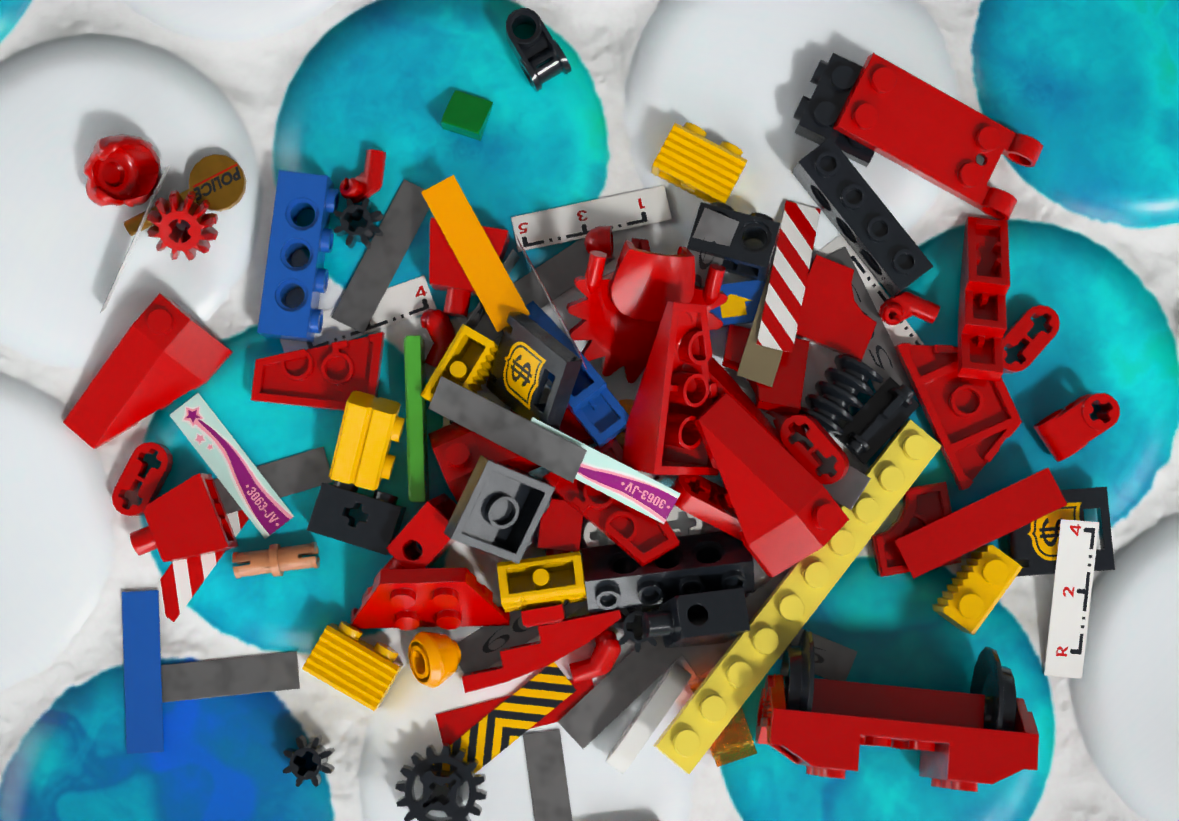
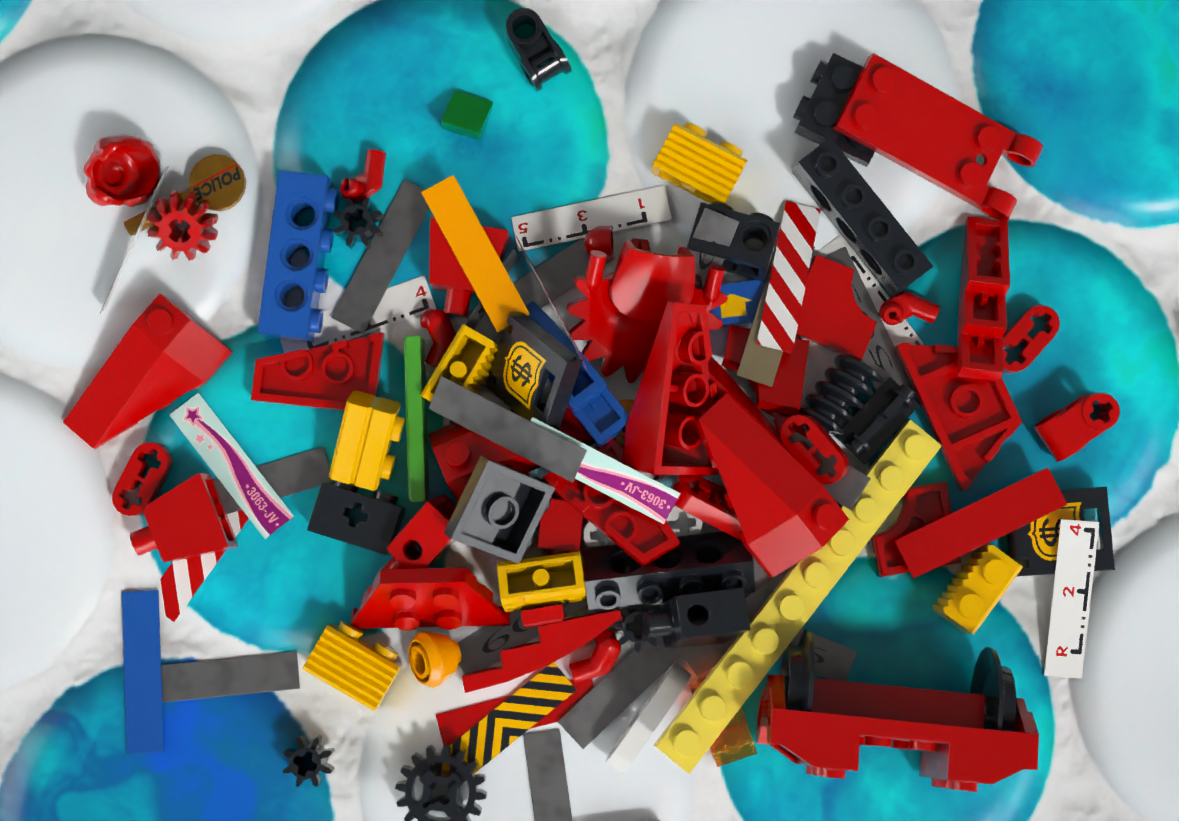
nougat pin [232,542,320,579] -> none

